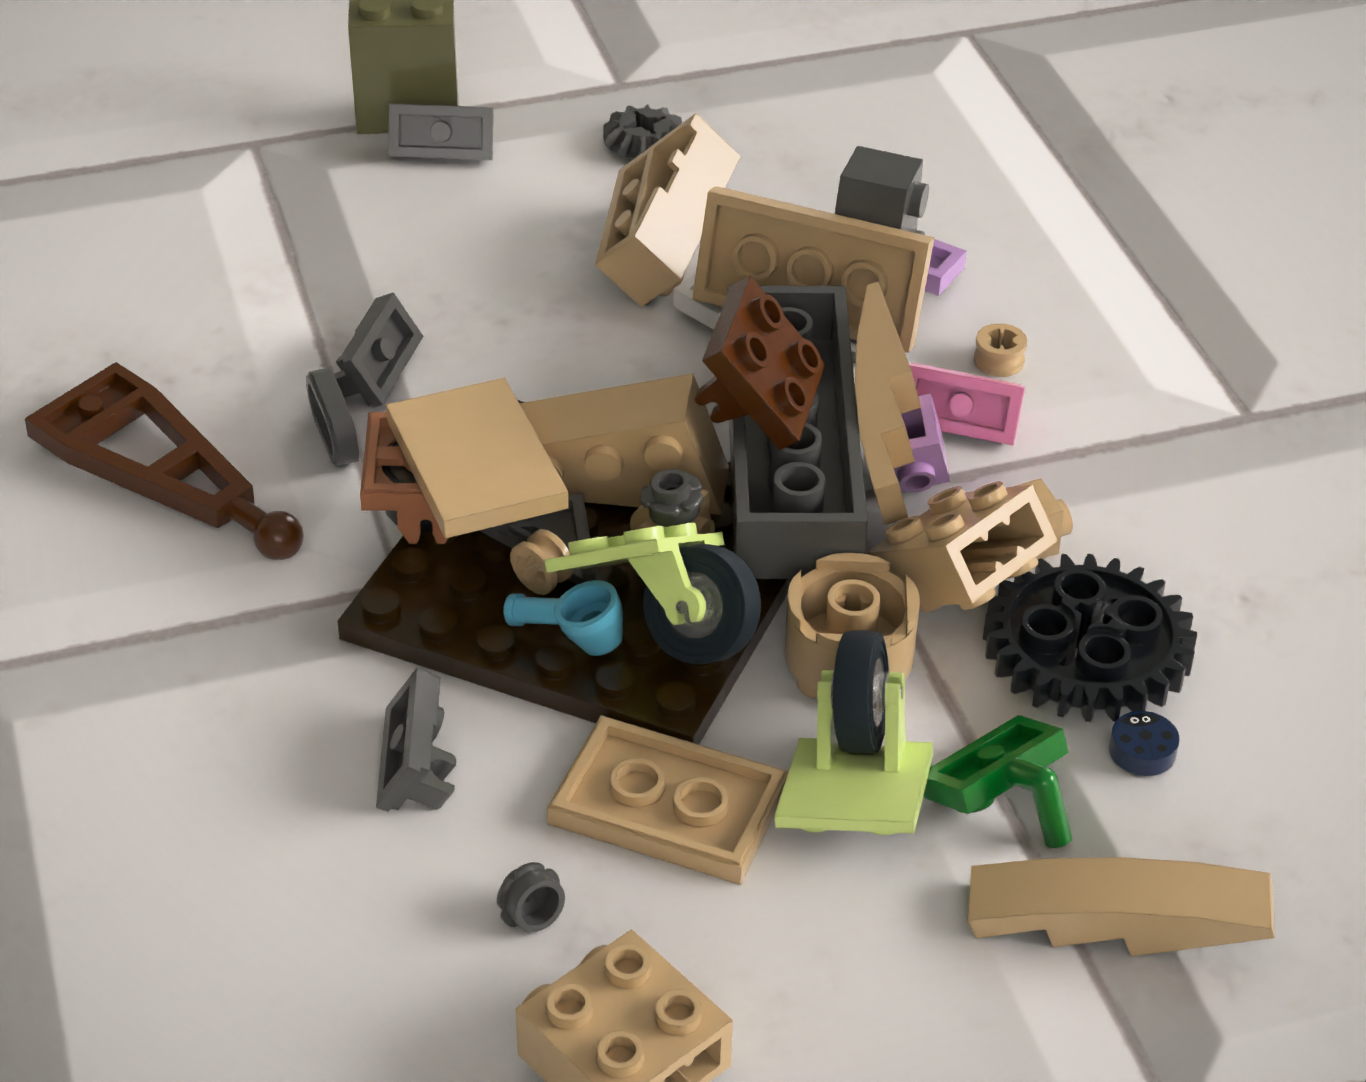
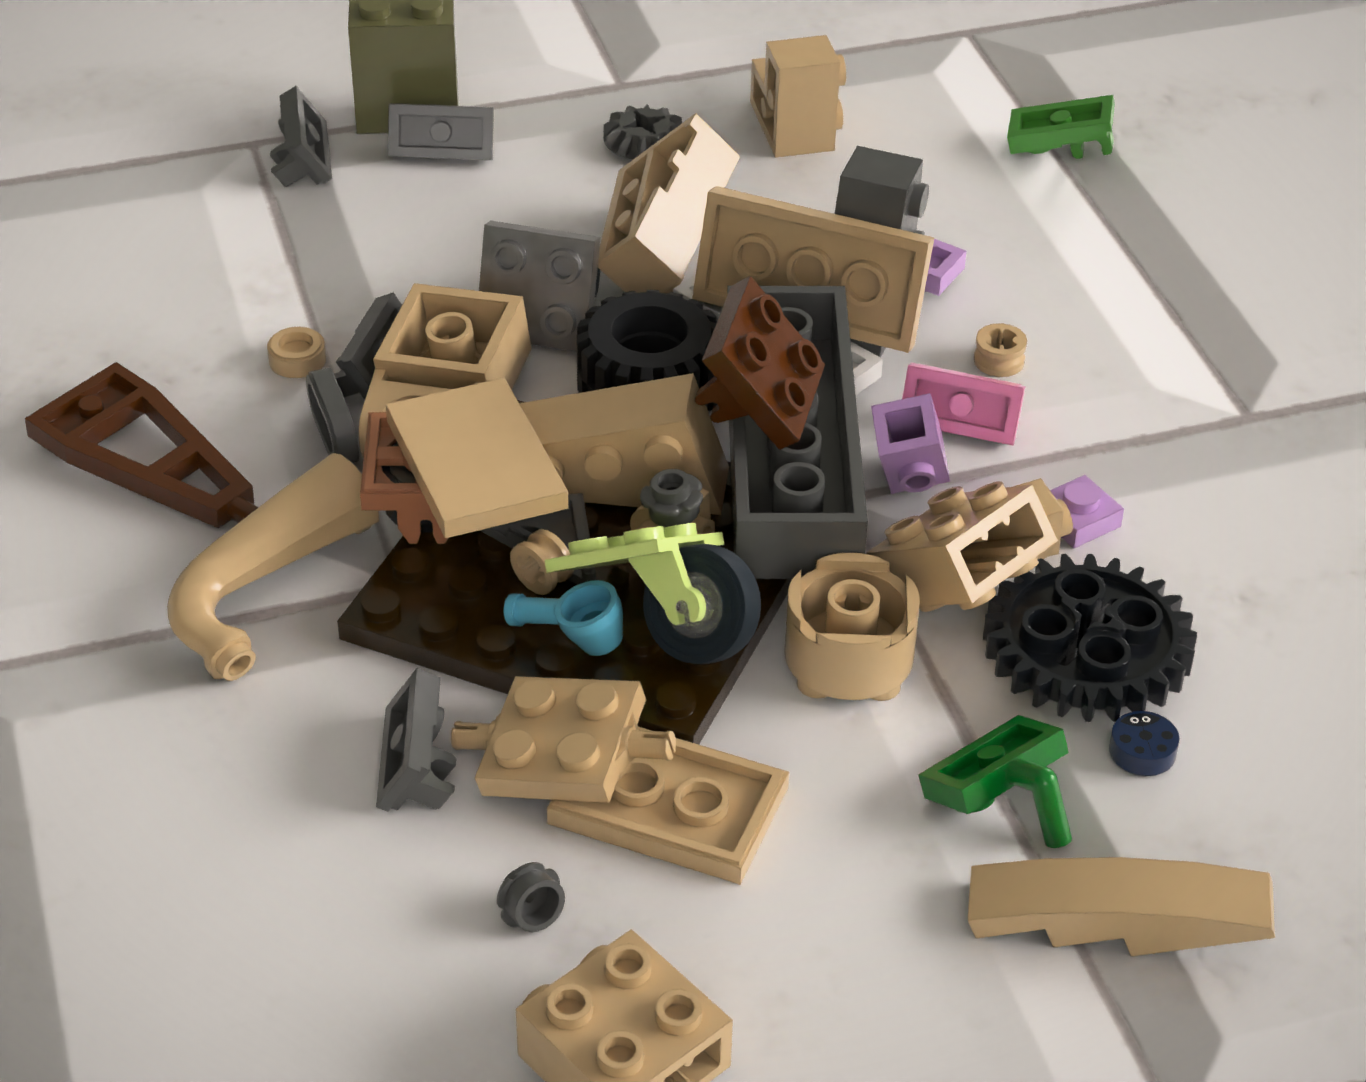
yellowish green plate [774,630,934,835] -> none
tan slope [855,282,921,525] -> none
none -> tan animal [167,453,379,681]
none -> tan tile [267,327,326,378]
none -> dark grey plate [270,86,332,187]
none -> tan brick [359,283,532,458]
none -> tan plate [451,676,676,803]
none -> flat silver plate [479,221,601,352]
none -> black tyre [576,290,718,411]
none -> tan brick [750,35,846,158]
none -> bright green plate [1007,95,1115,159]
none -> lavender plate [1050,475,1124,548]

